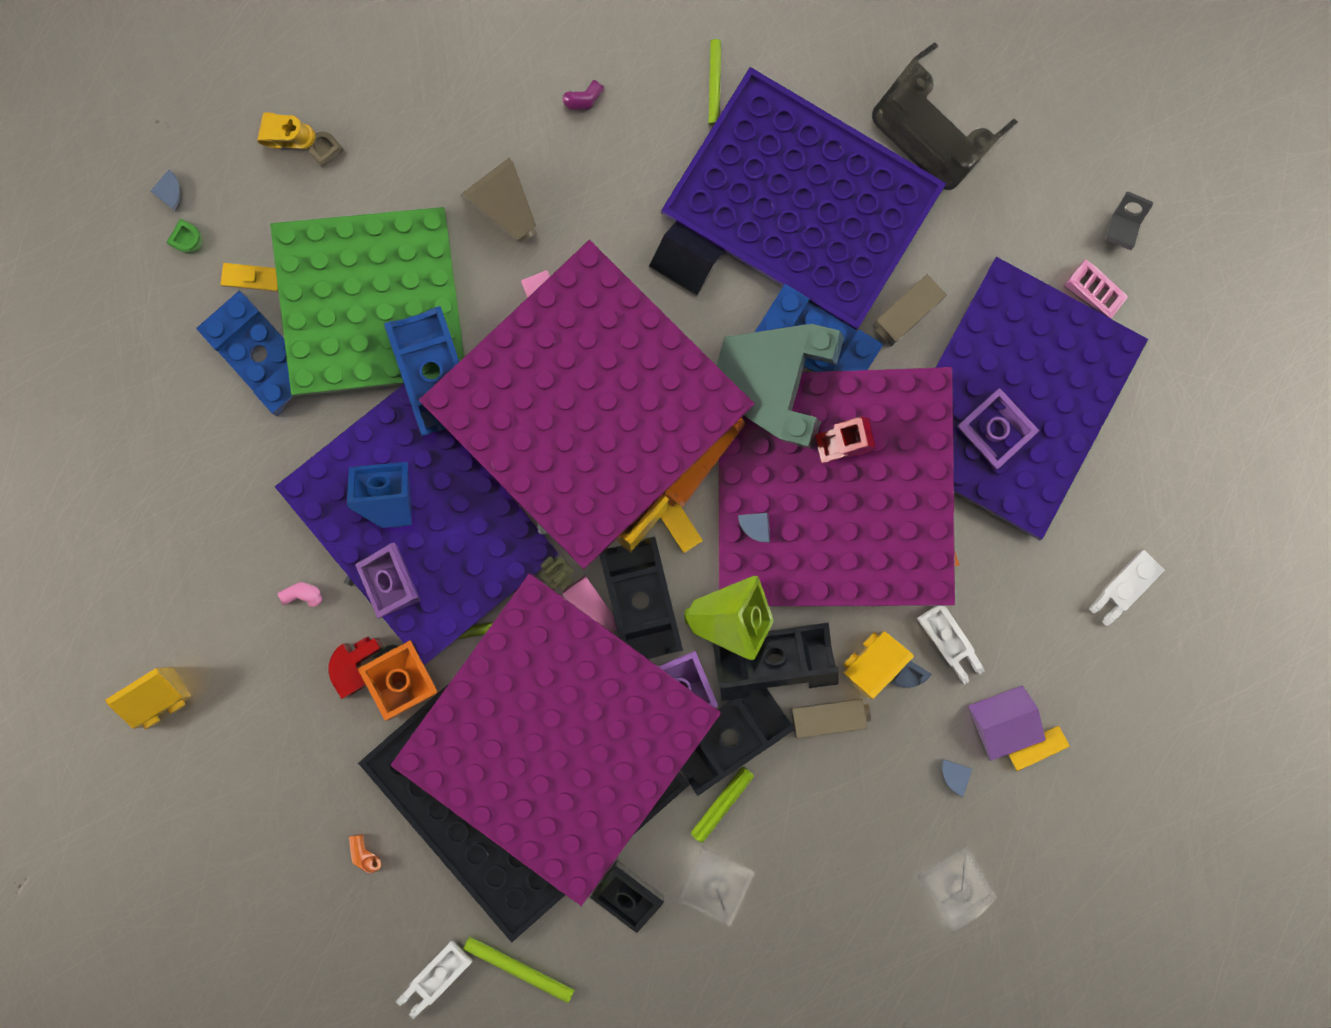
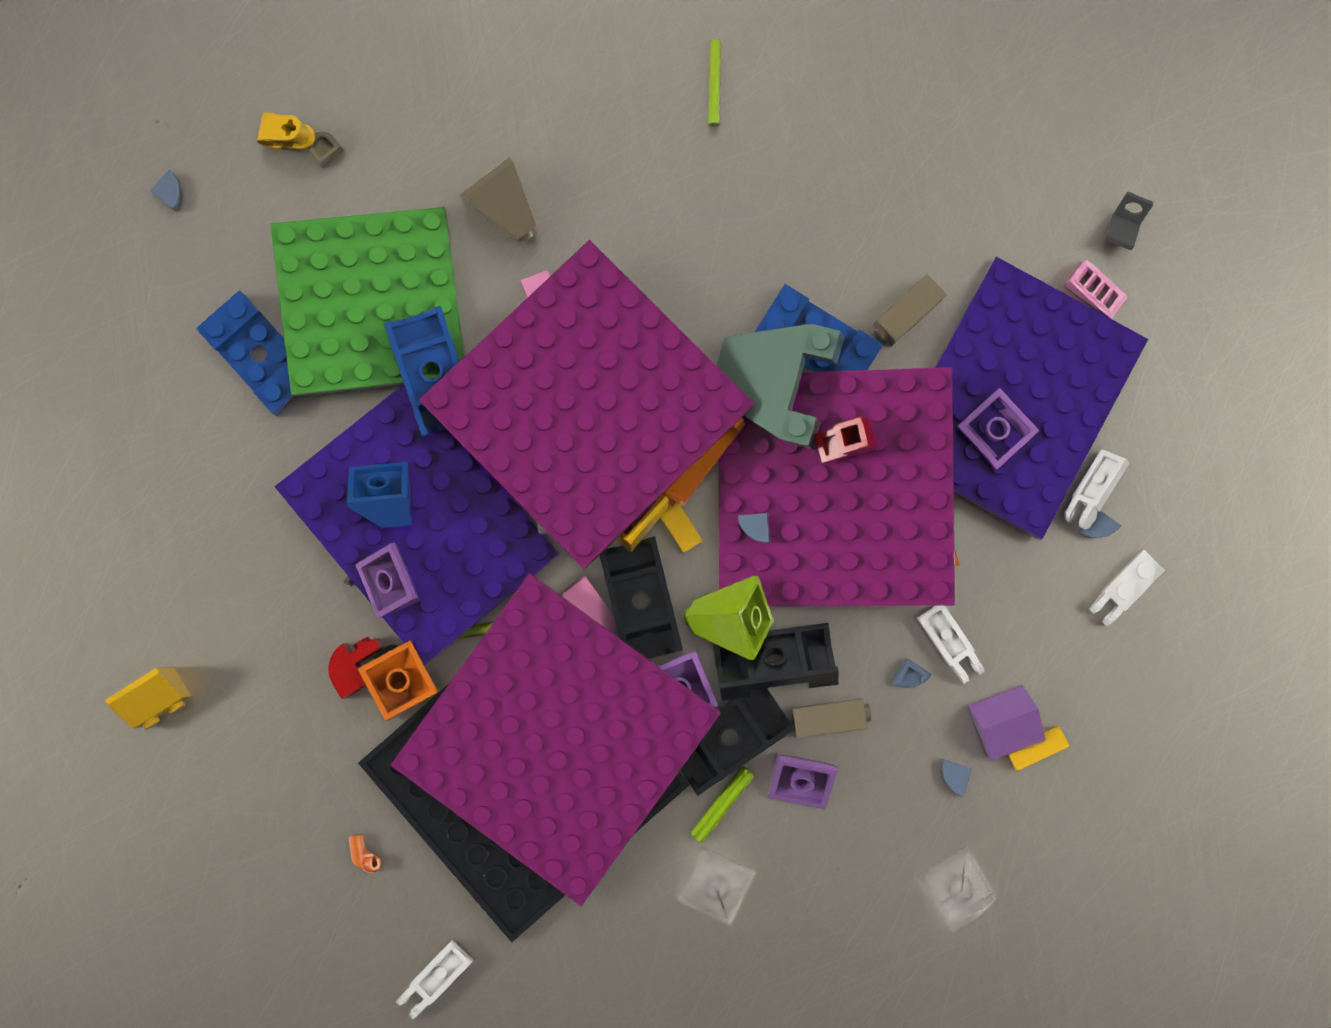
bright green tile [166,218,203,254] -> none
yellow piece [220,263,278,292] -> none
bright pink arm [278,582,323,607] -> none
lime piece [463,936,574,1003] -> none
olive gear [539,555,575,590] -> none
magenta arm [562,80,604,110] -> none
black slope [590,860,664,933] -> none
black slope [649,221,725,296] -> none
dark purple plate [661,67,946,331] -> none
yellow slope [841,631,914,699] -> none
clear smoke windscreen [872,42,1018,190] -> none
none -> medium lavender slope [768,753,838,809]
none -> white hinge [1063,449,1130,530]
none -> sand blue tile [1079,511,1122,538]

